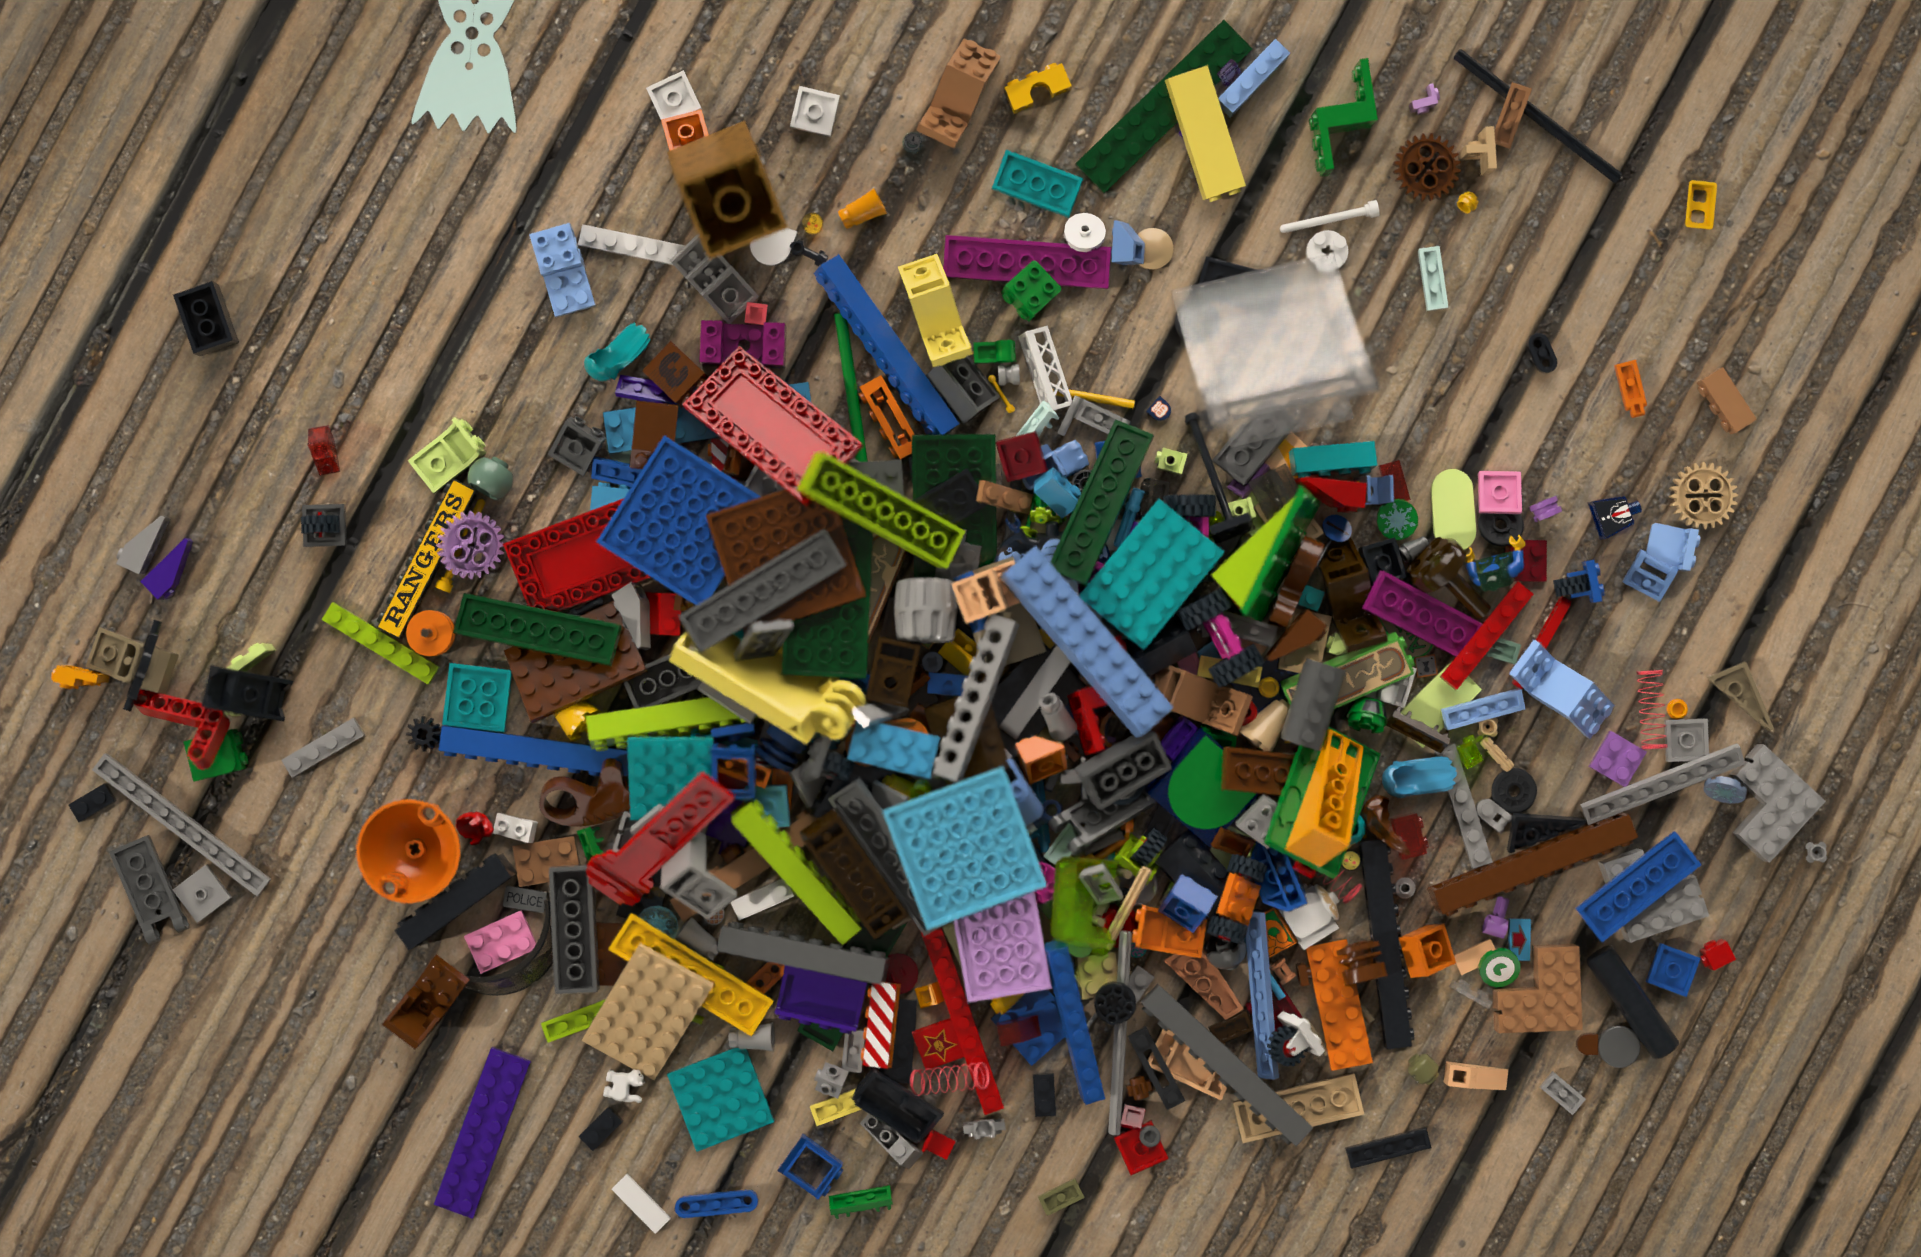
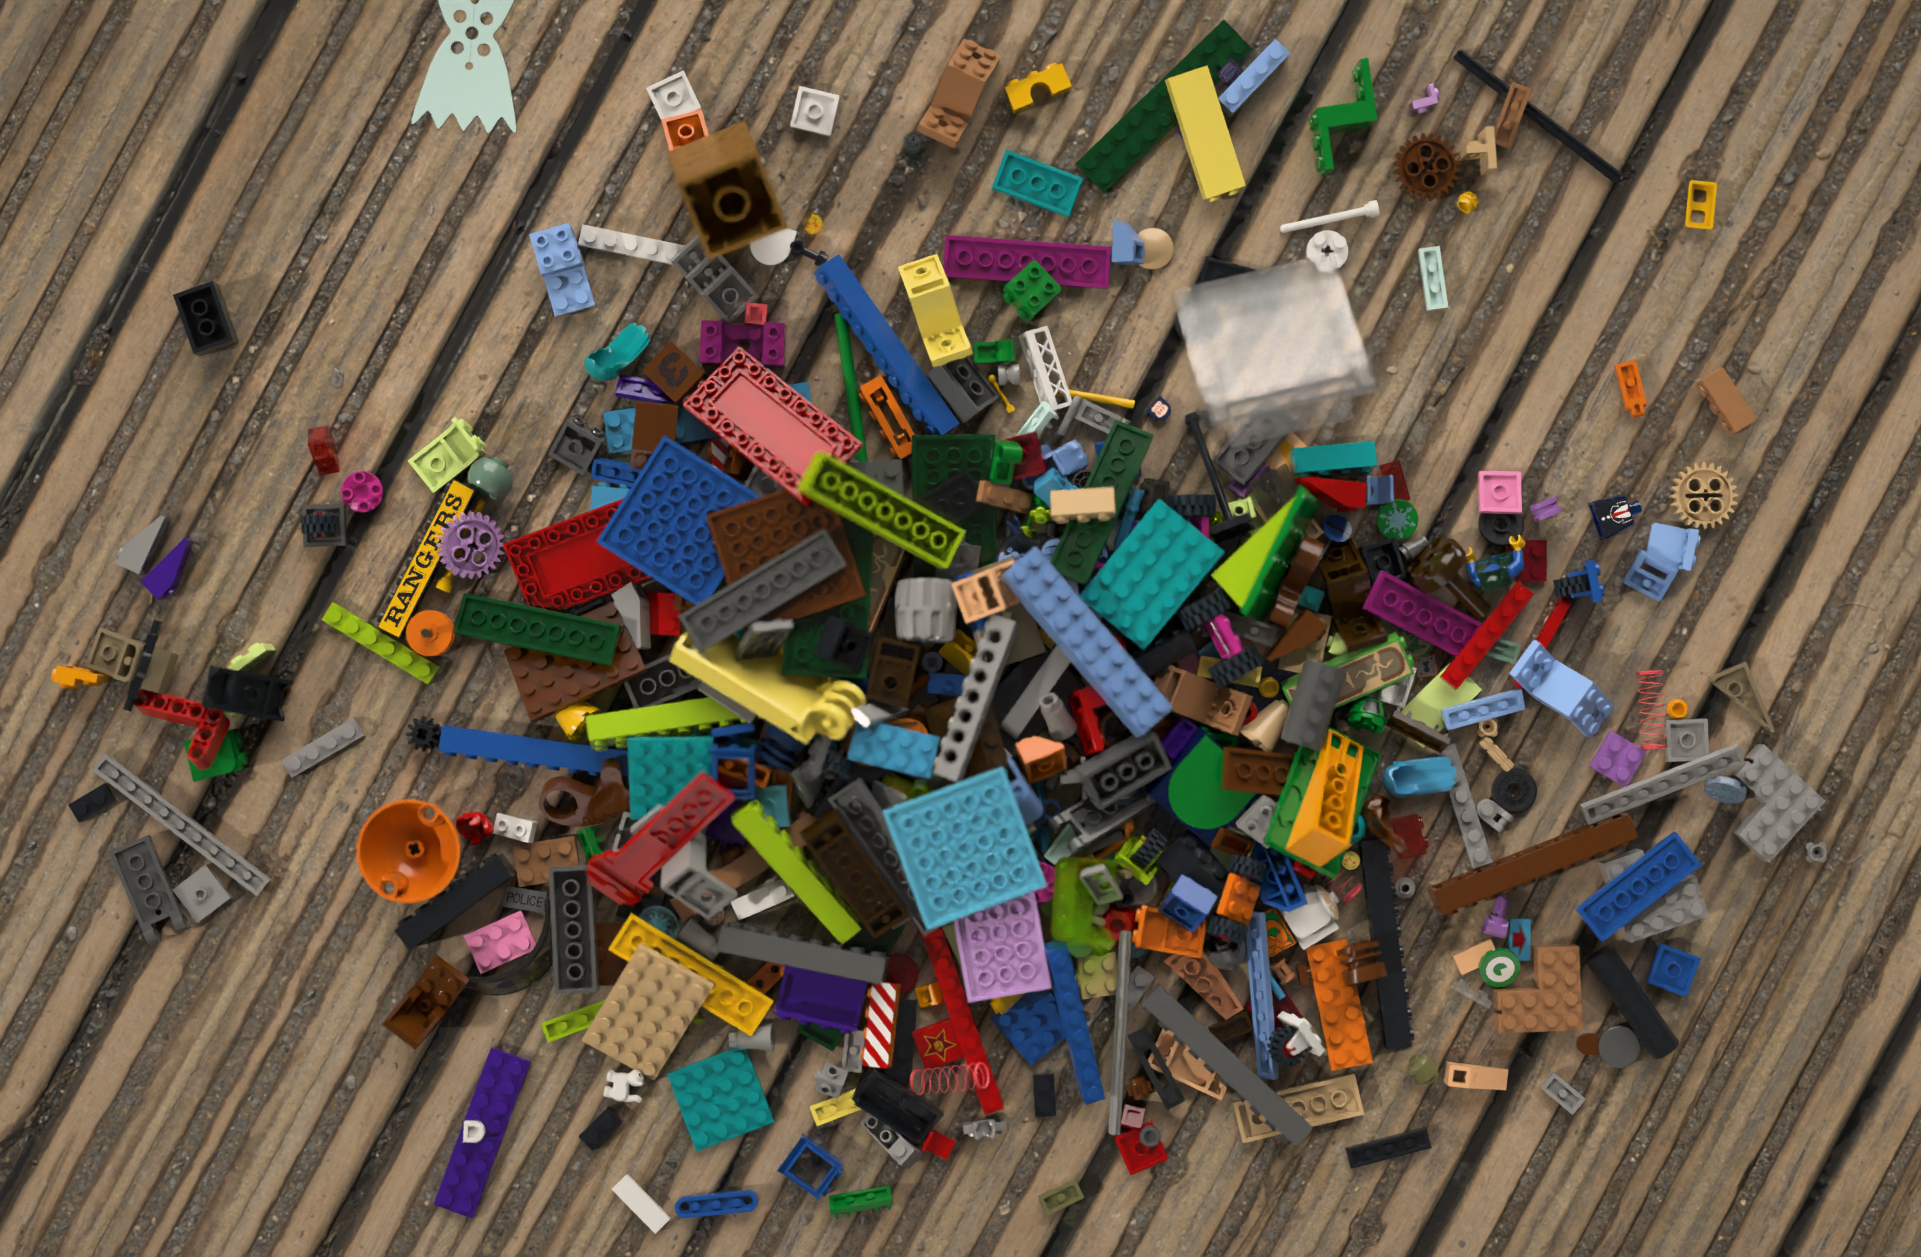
teal plate [442,663,512,732] -> none
light orange plant [838,188,887,229] -> none
clear red slope [997,1015,1041,1046] -> none
white plate [1064,213,1106,252] -> none
black tile [1094,981,1136,1025] -> none
tan axle [1106,866,1152,941] -> none
yellowish green brick [1154,448,1187,475] -> none
orange brick [1399,923,1456,978] -> none
yellowish green tile [1430,469,1476,550] -> none
clear neon green bracket [1456,734,1484,769] -> none
black wing [1507,813,1586,853] -> none
black plate [1527,333,1558,373] -> none
red brick [1699,939,1736,971] -> none
none -> dark pink dish [341,471,383,513]
none -> white tile [463,1120,486,1143]
none -> black slope [813,615,874,673]
none -> green plate [989,440,1022,484]
none -> tan brick [1050,487,1116,523]

